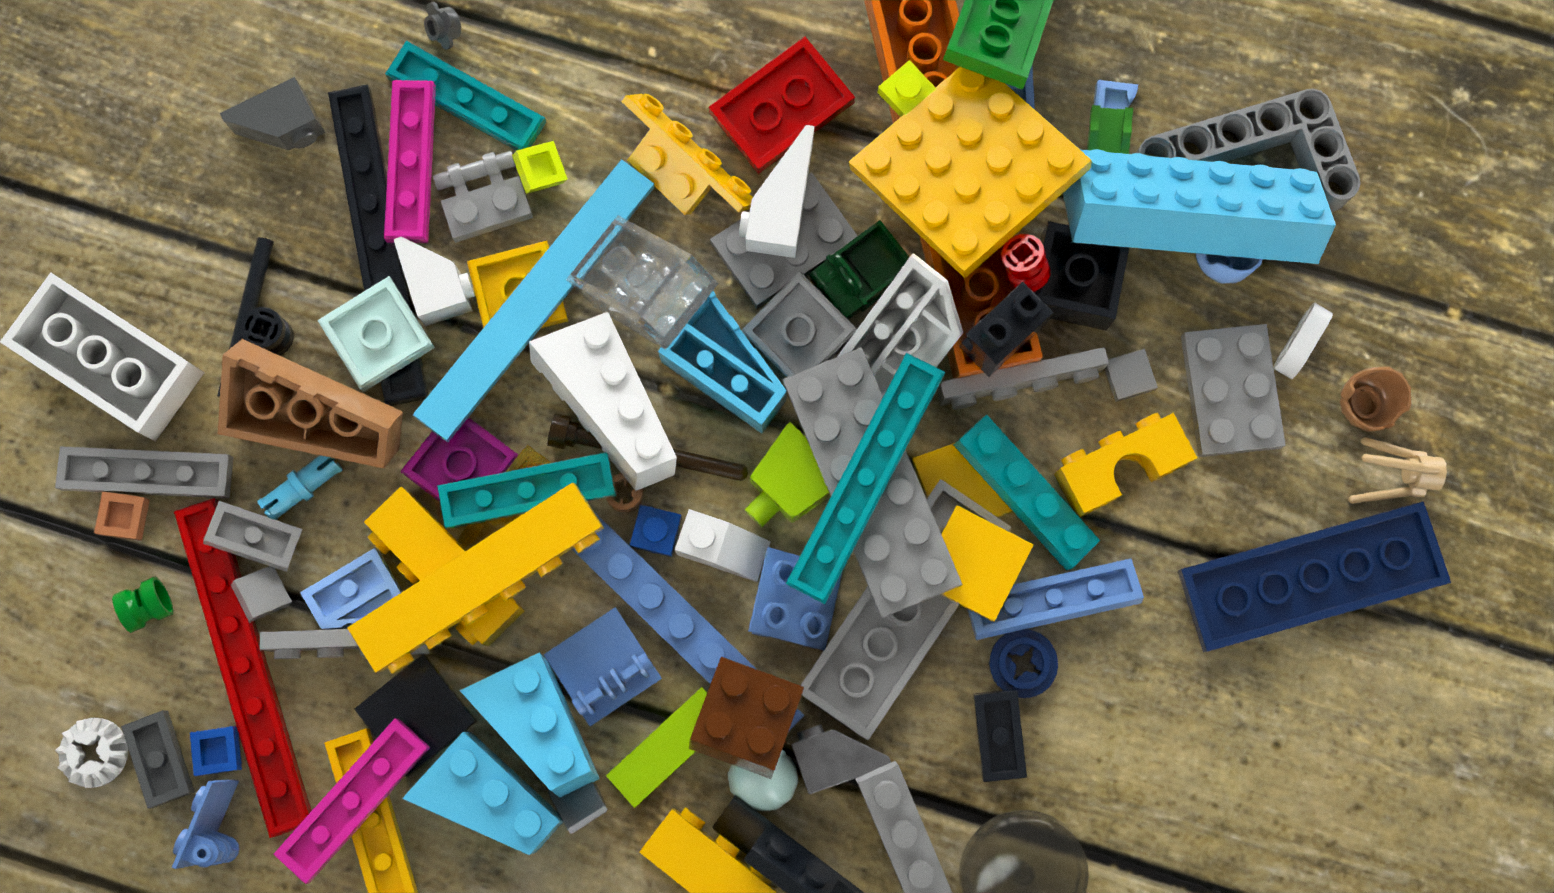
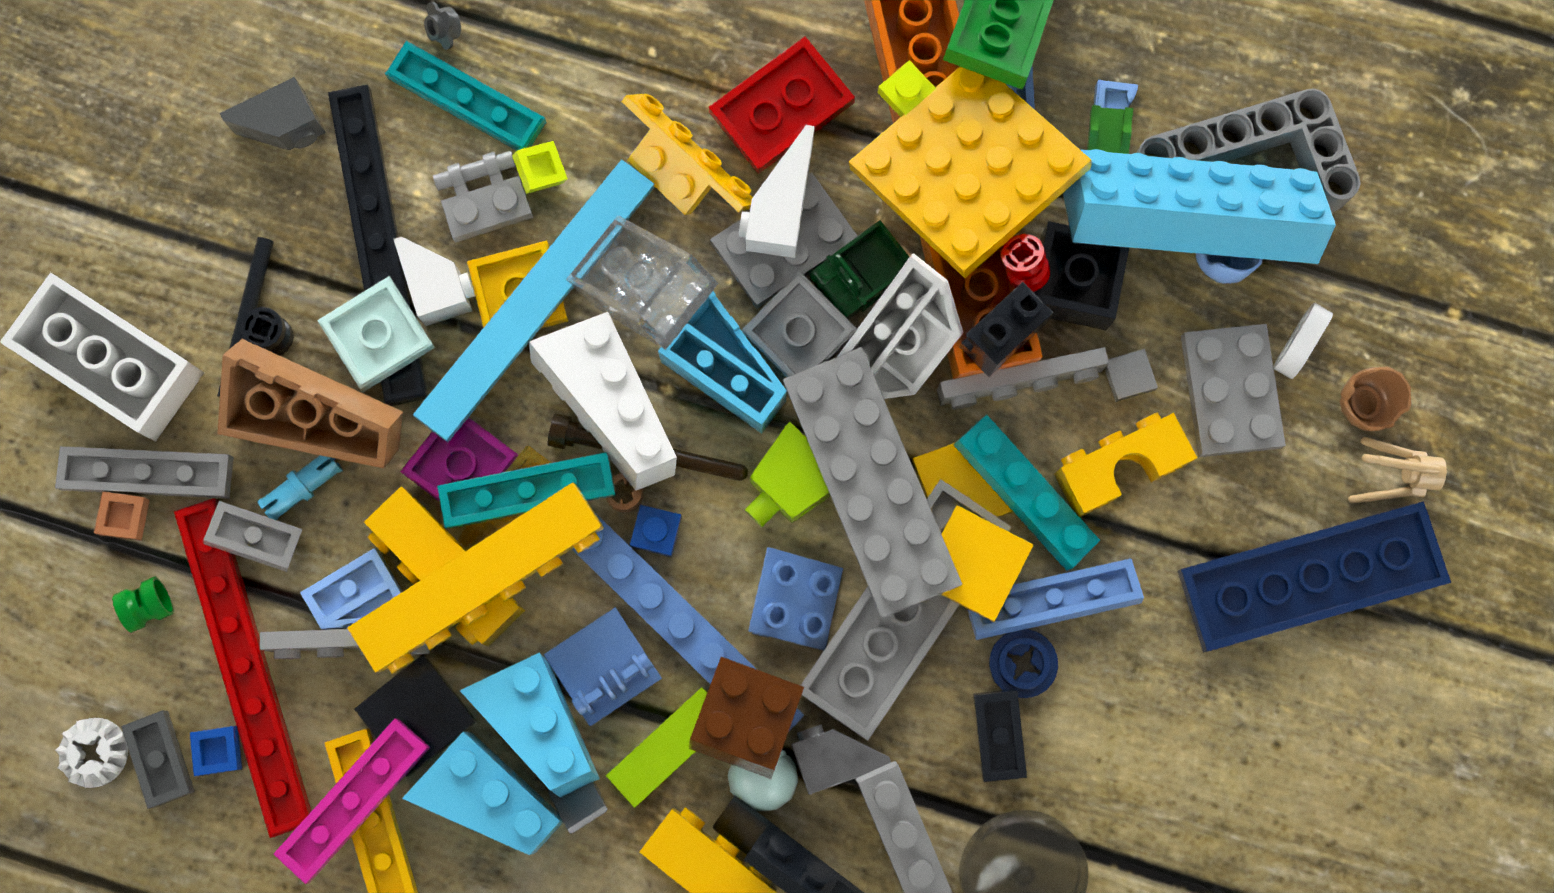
medium blue hinge [172,779,239,869] -> none
light grey tile [231,566,292,623] -> none
dark pink tile [384,80,436,243] -> none
white slope [675,509,771,582] -> none
teal tile [786,353,945,605] -> none

